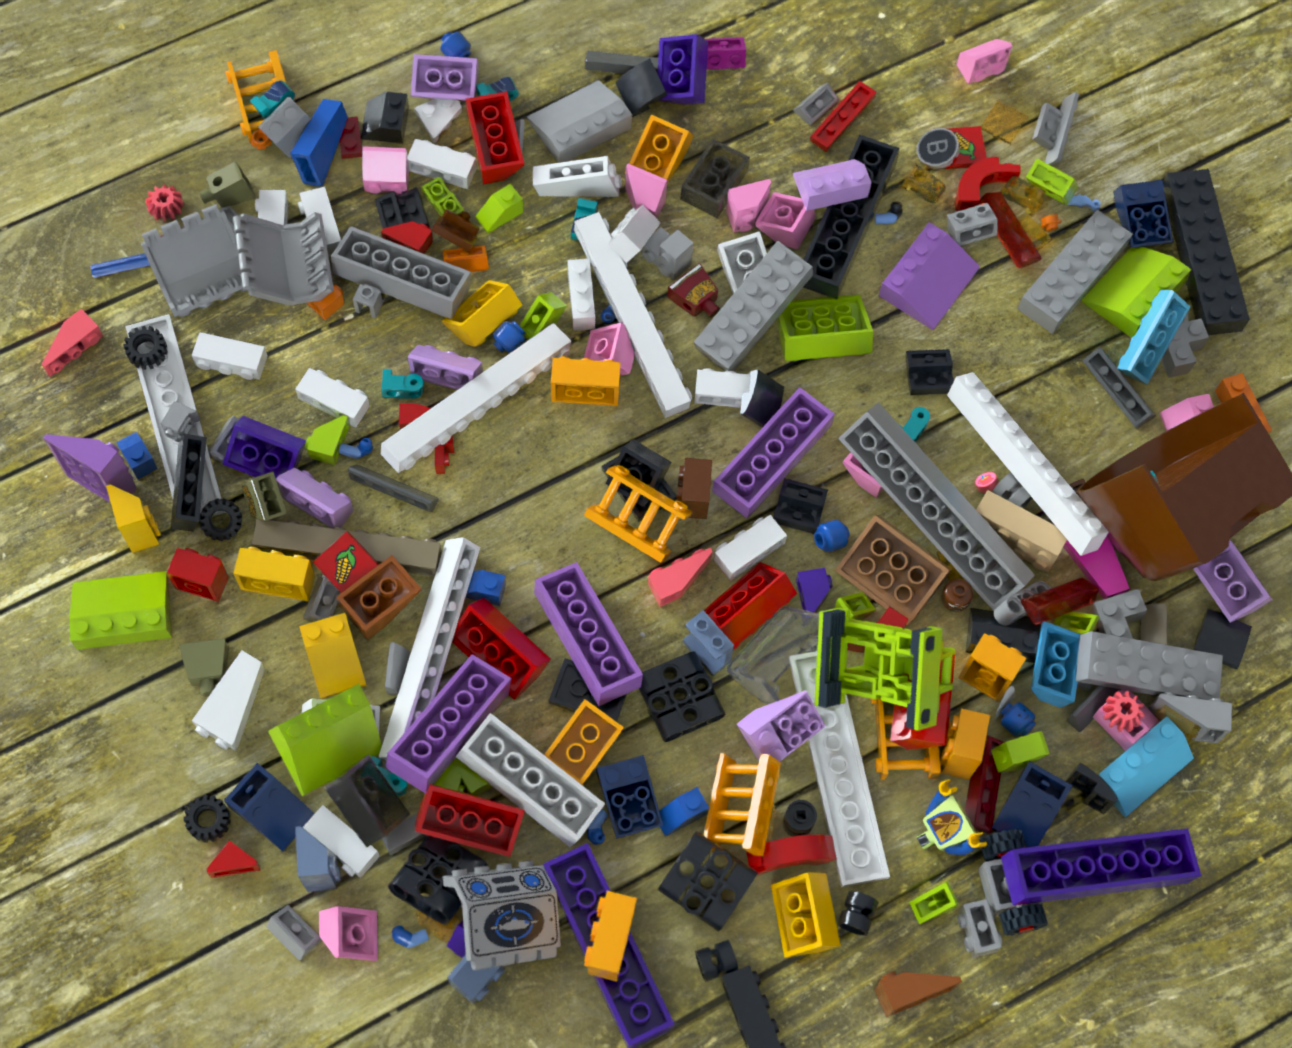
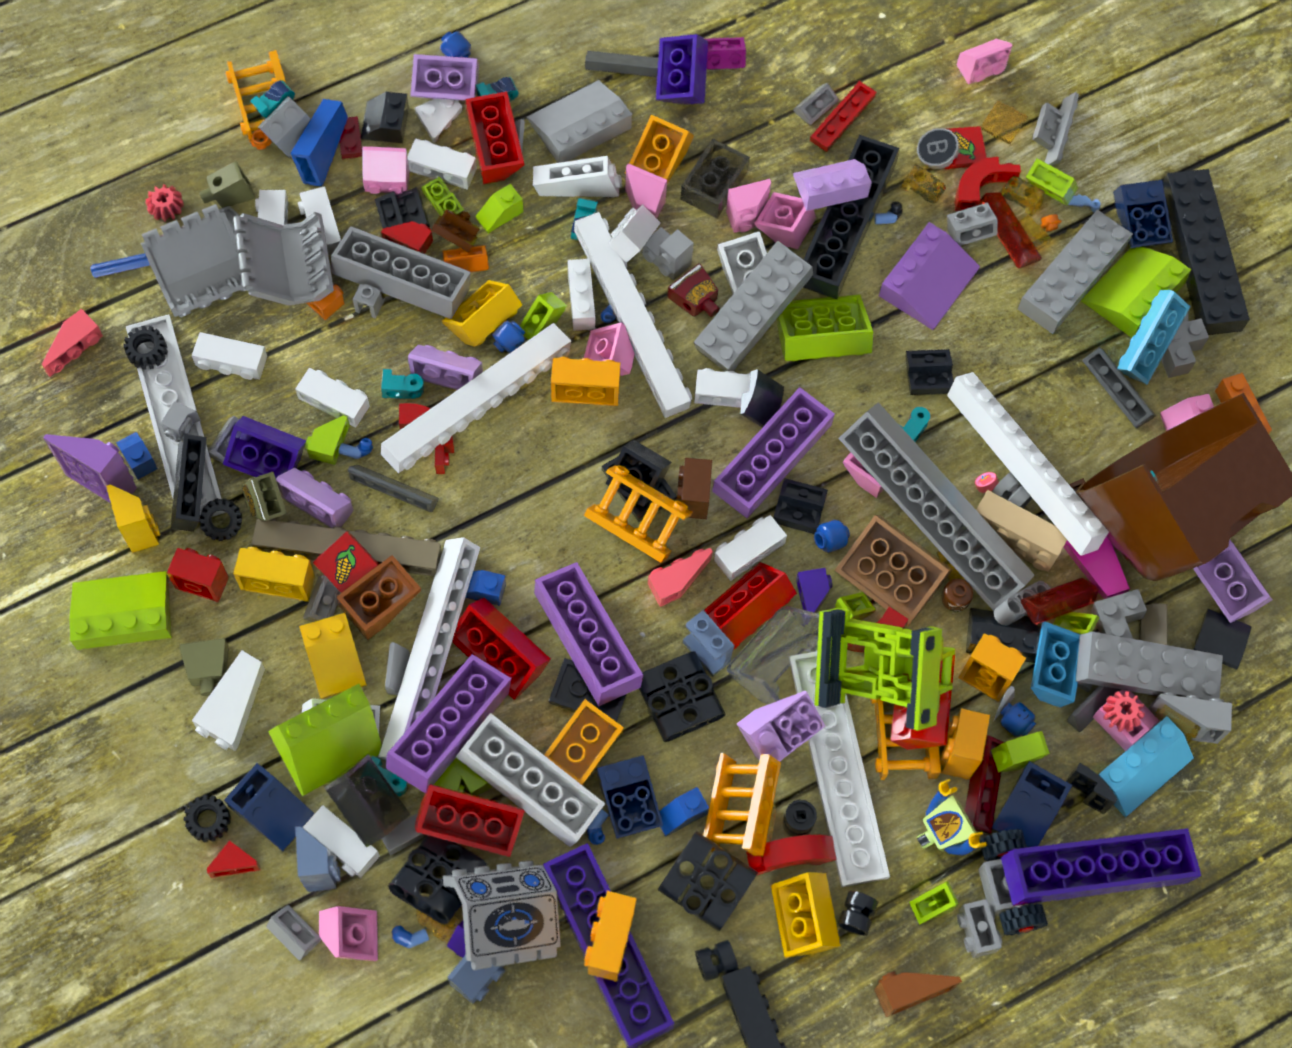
black slope [616,58,667,118] -> none

